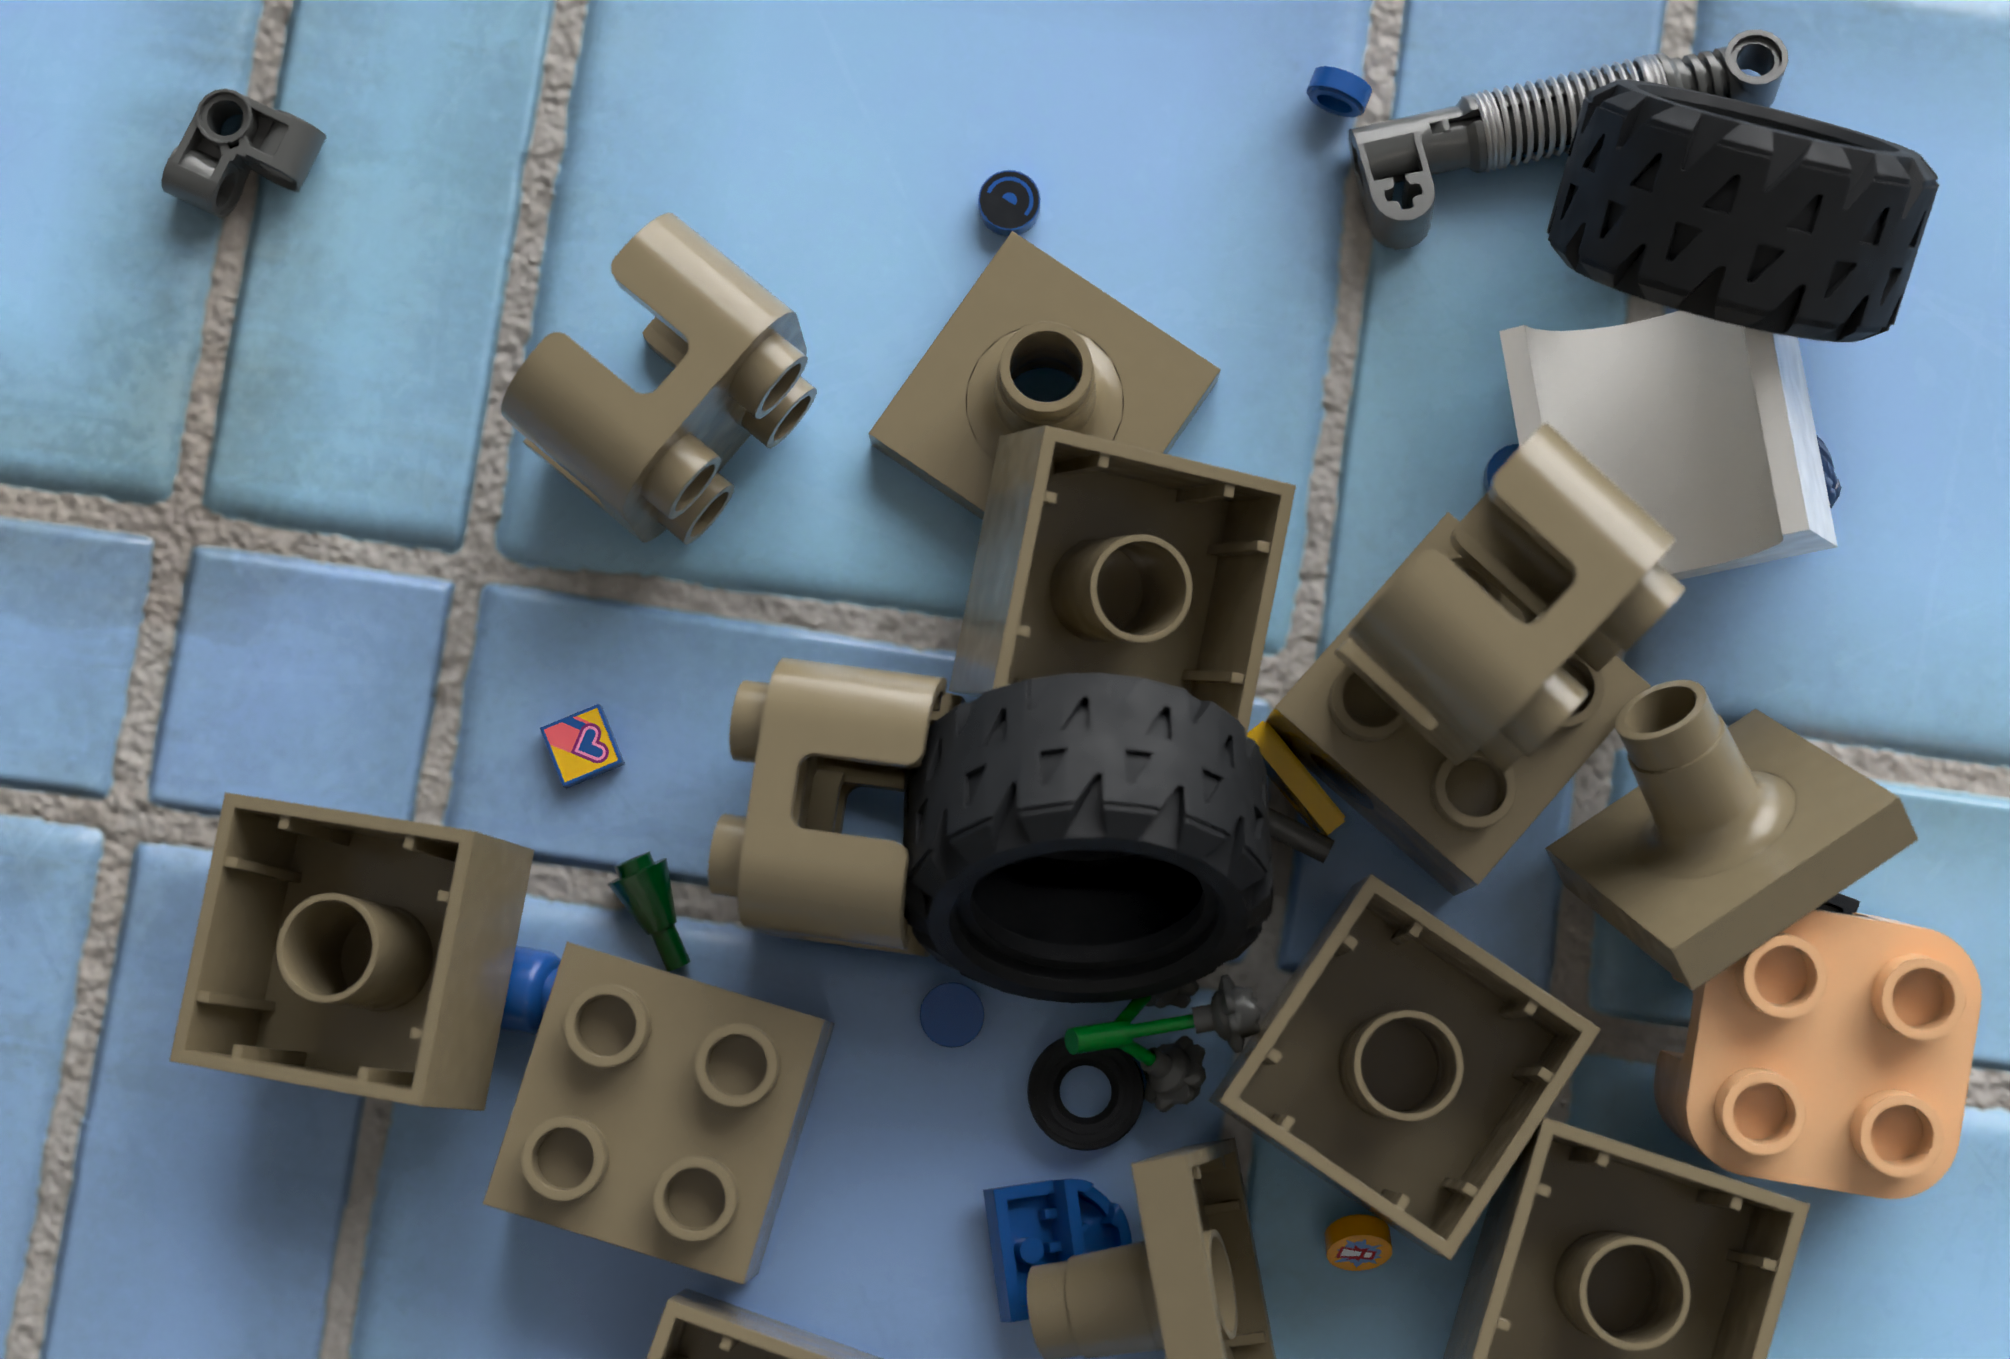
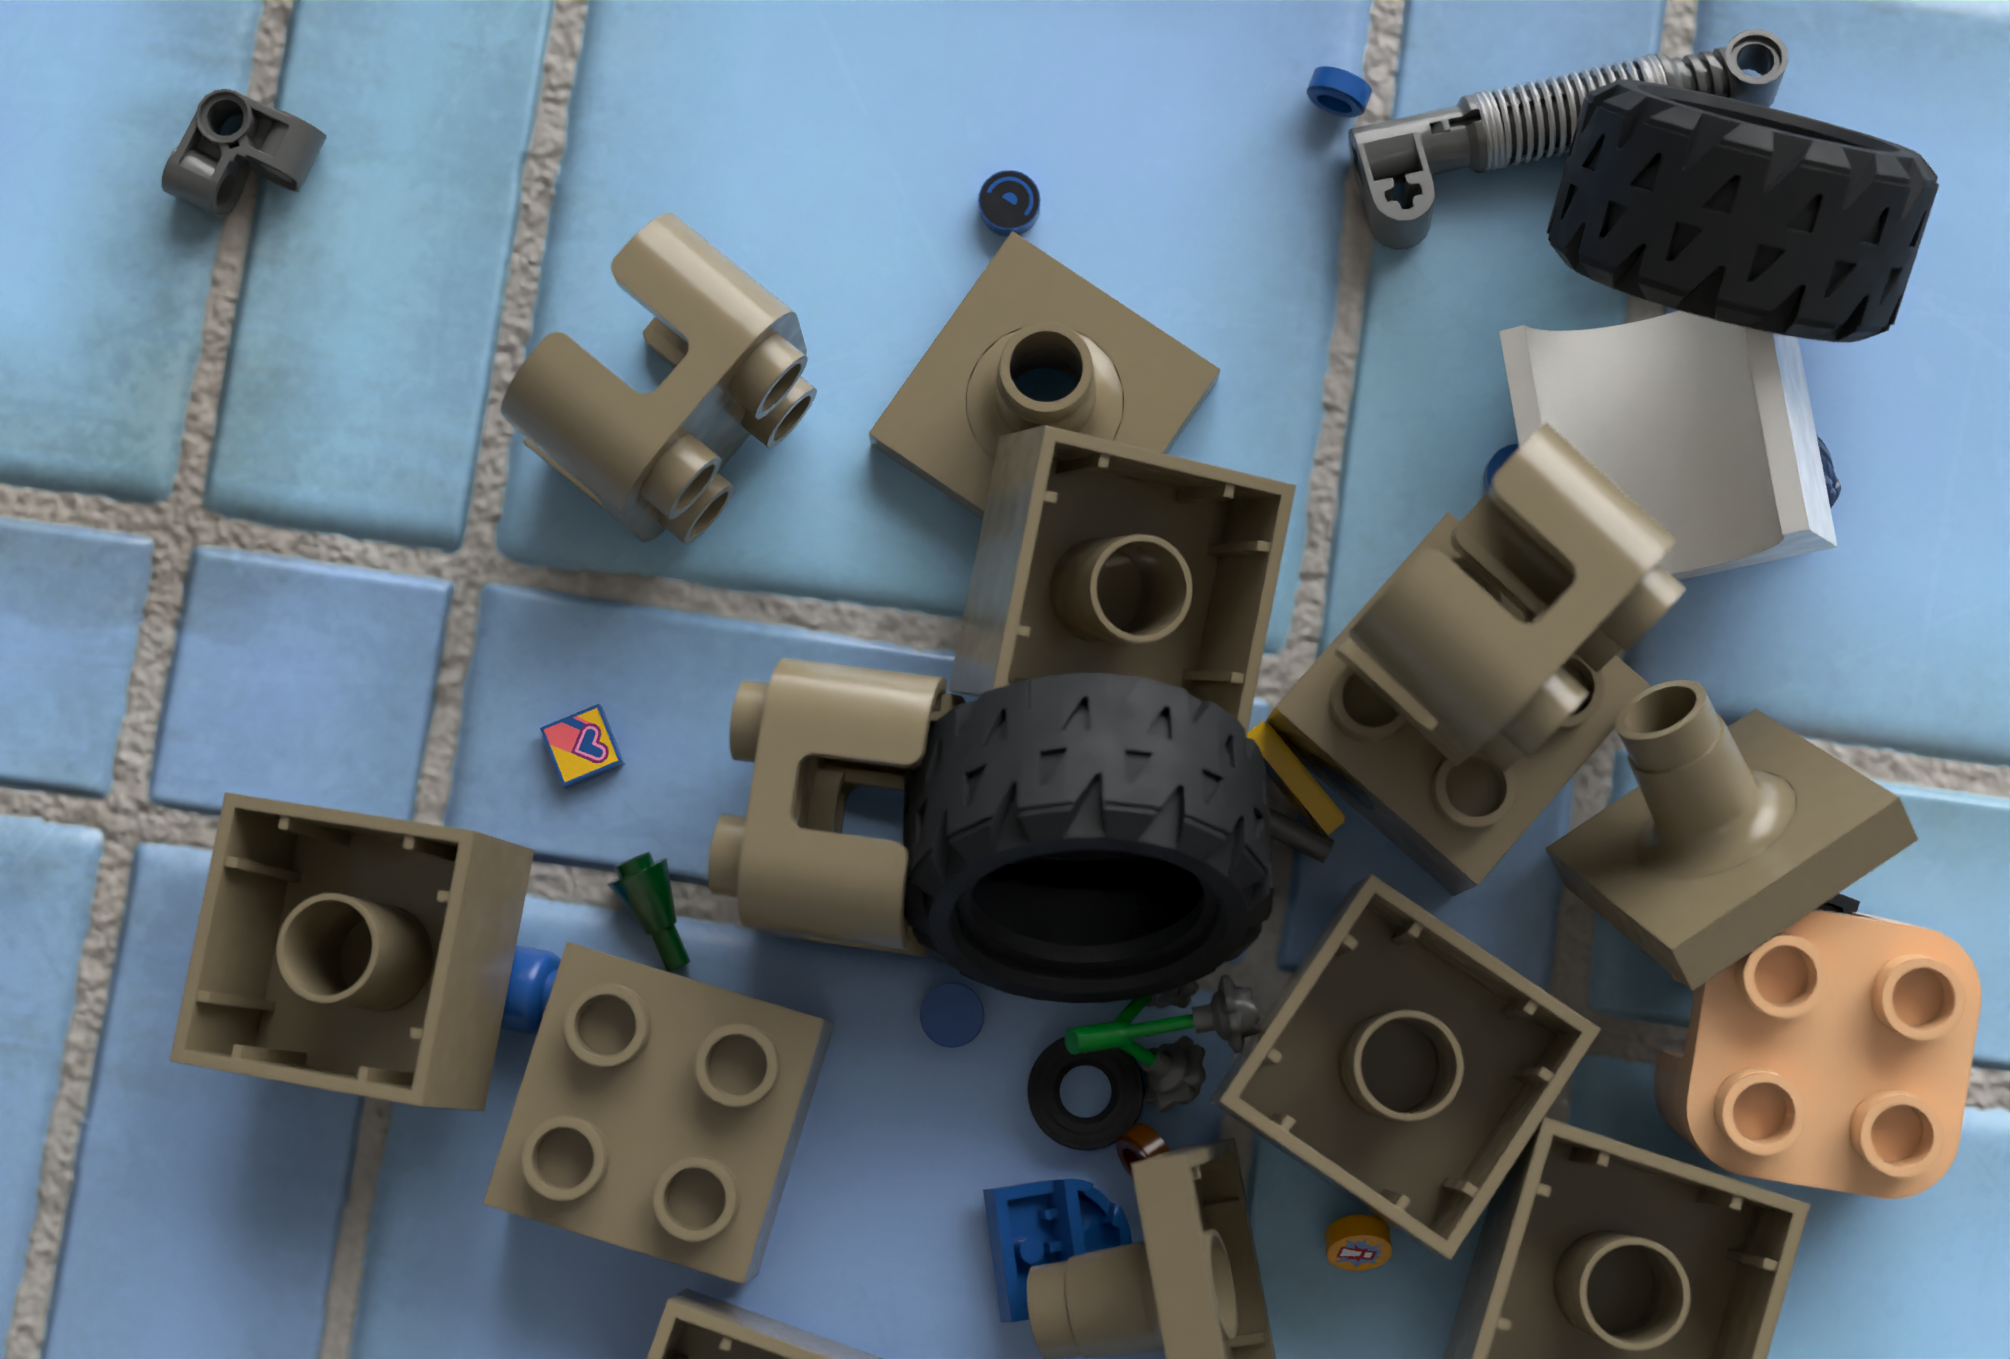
none -> reddish brown tile [1116,1123,1170,1180]

